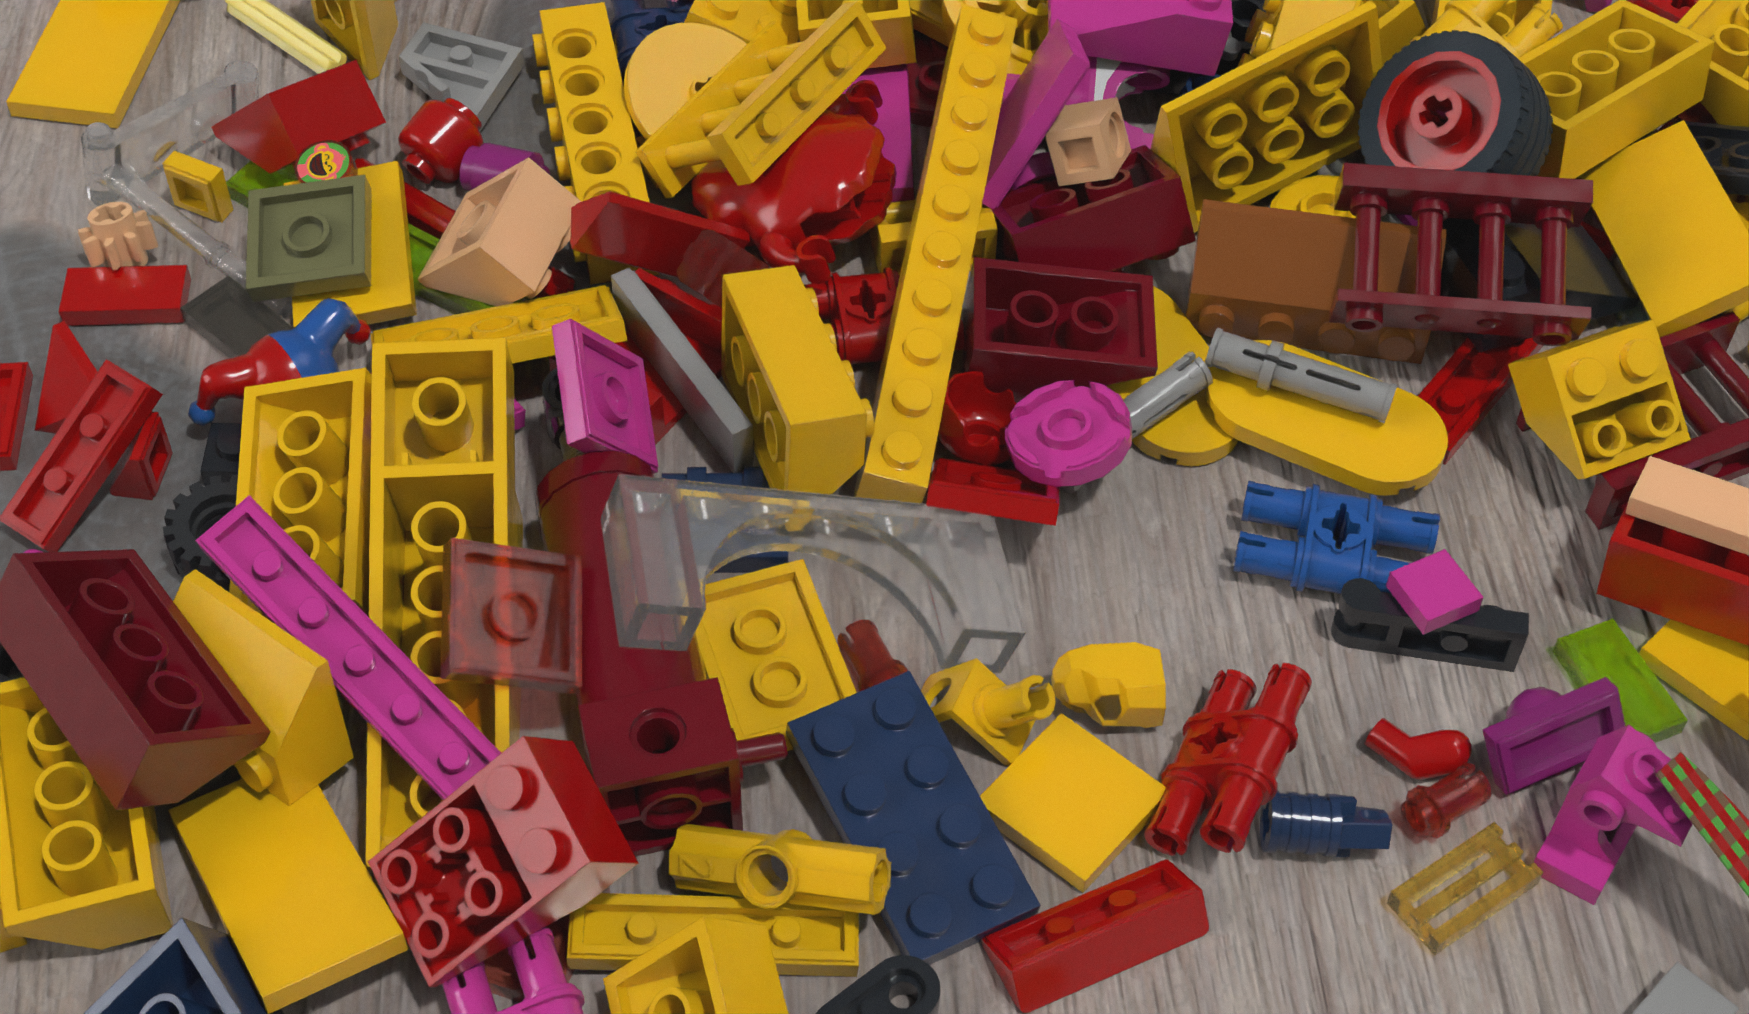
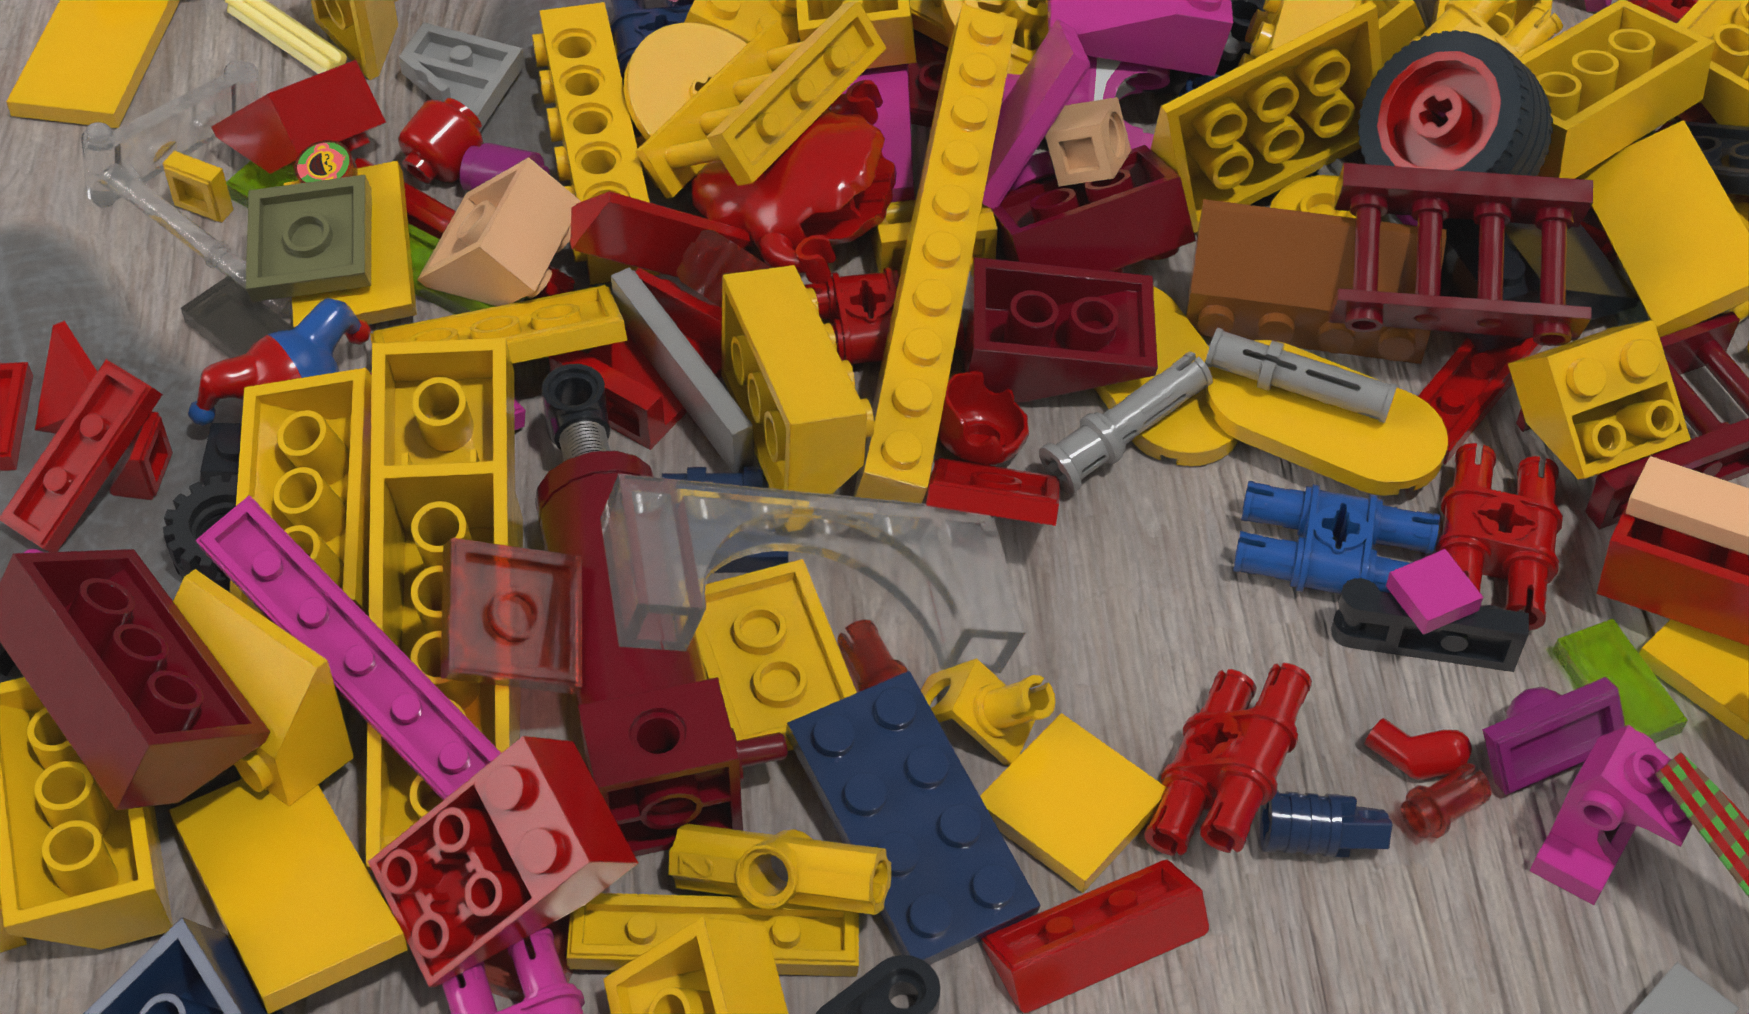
red tile [58,265,191,326] -> none
light nougat gear [78,202,158,270] -> none
dark pink plate [552,318,659,474] -> none
dark pink tile [1005,380,1132,487] -> none
yellow rock [1051,642,1166,728] -> none
clear yellow tile [1387,822,1543,955] -> none
none -> red pin [1436,443,1563,631]

